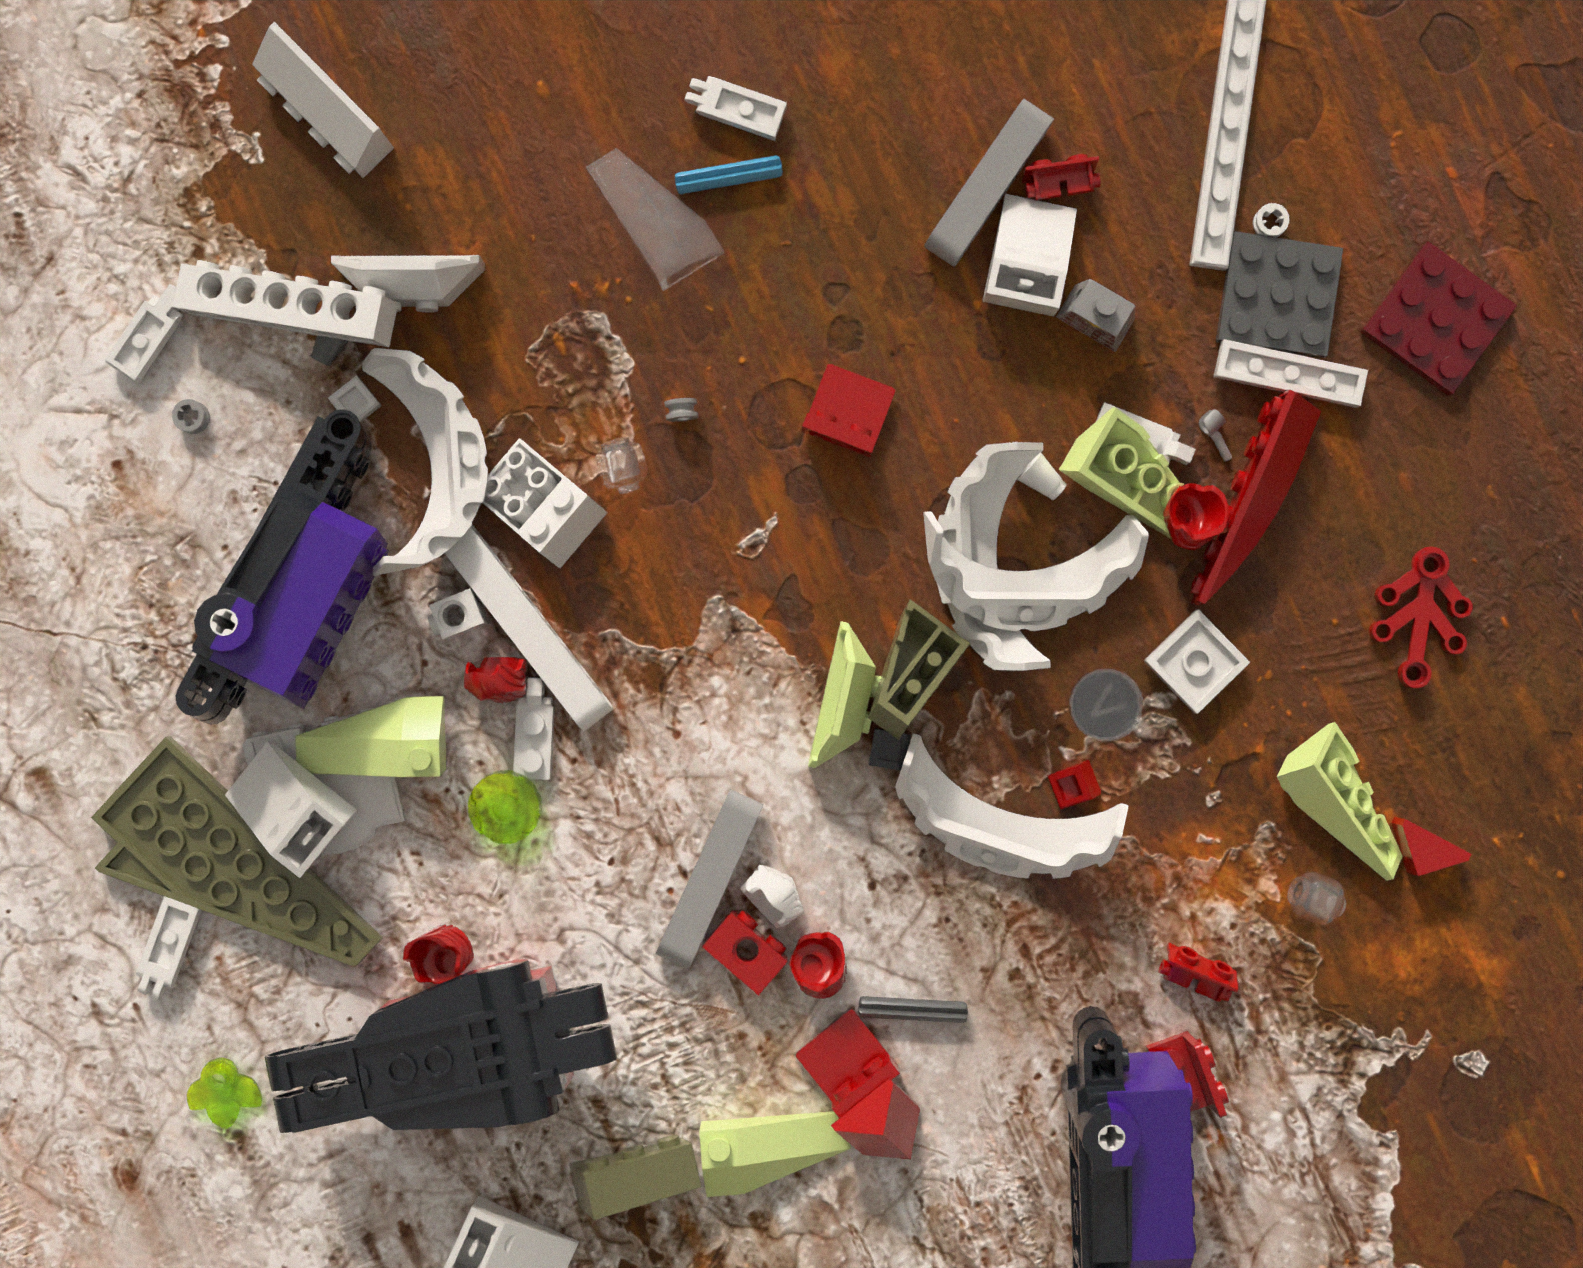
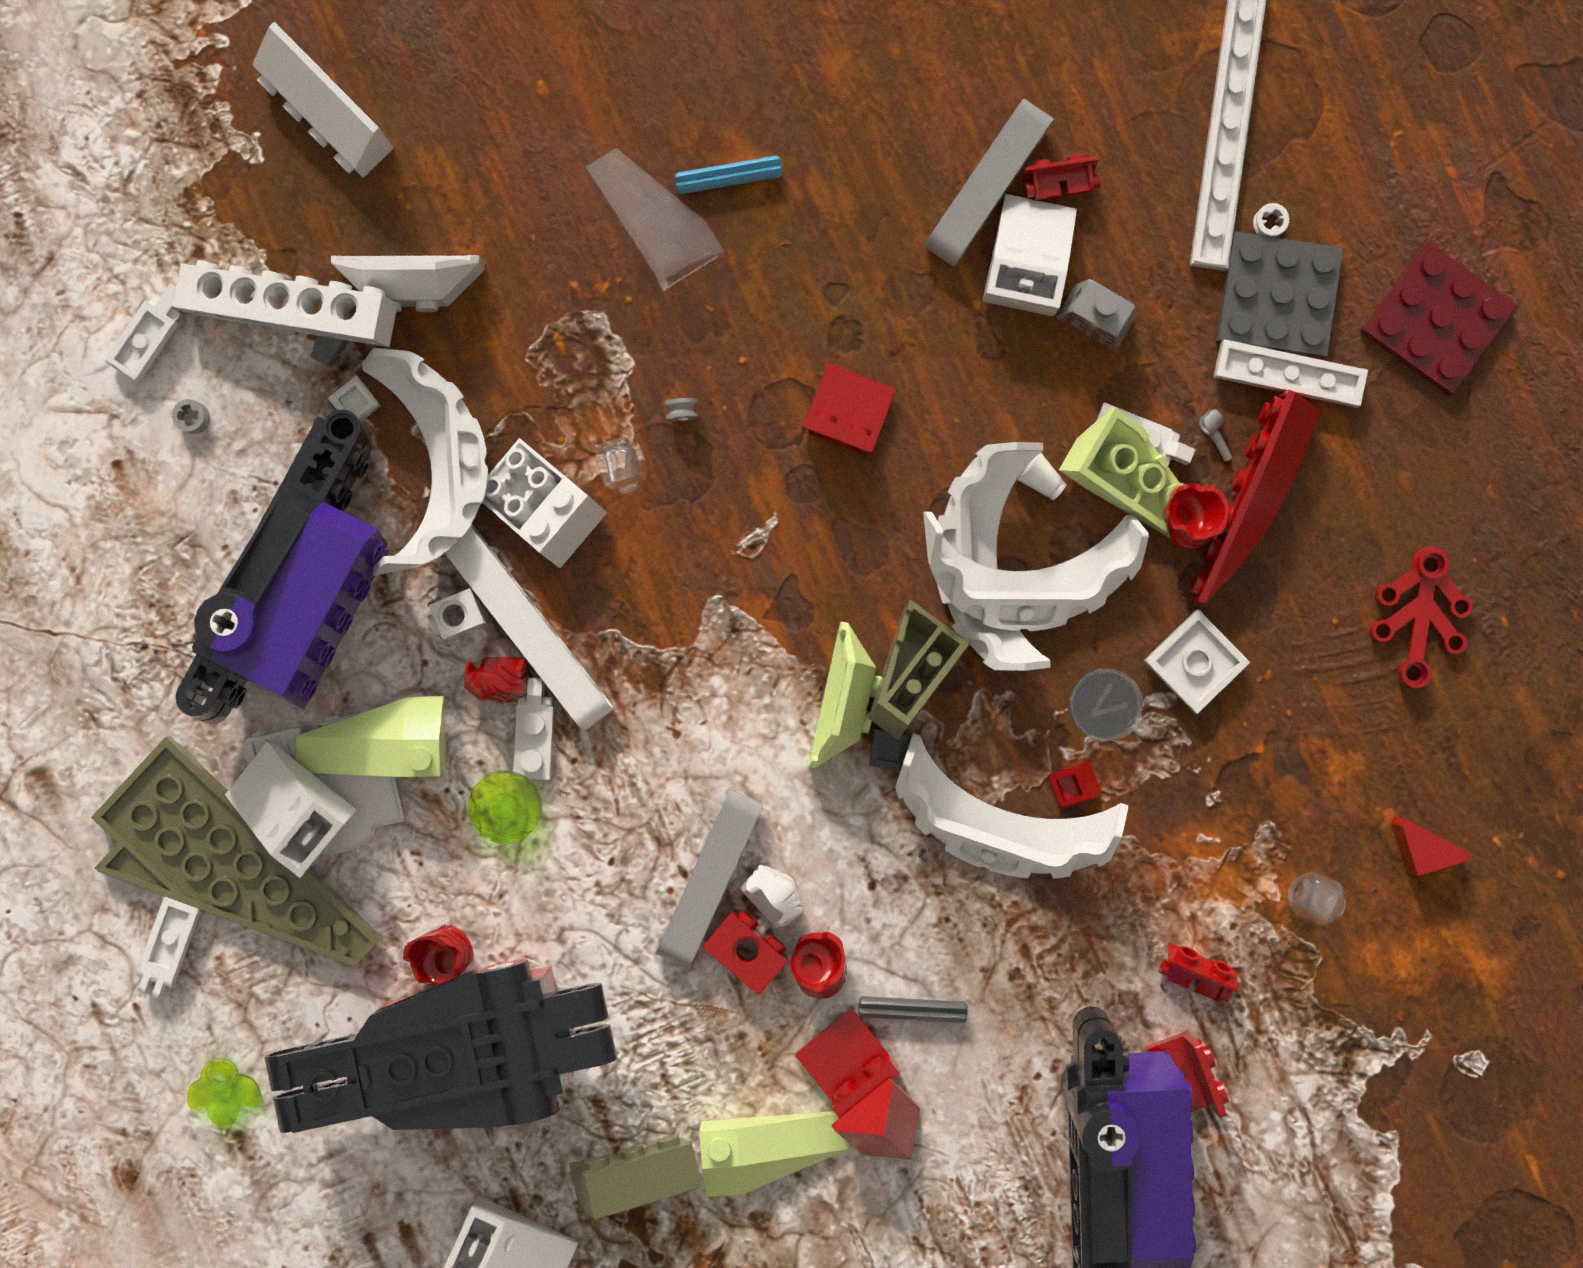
white hinge [684,76,787,141] -> none
yellowish green wedge [1277,722,1403,881] -> none

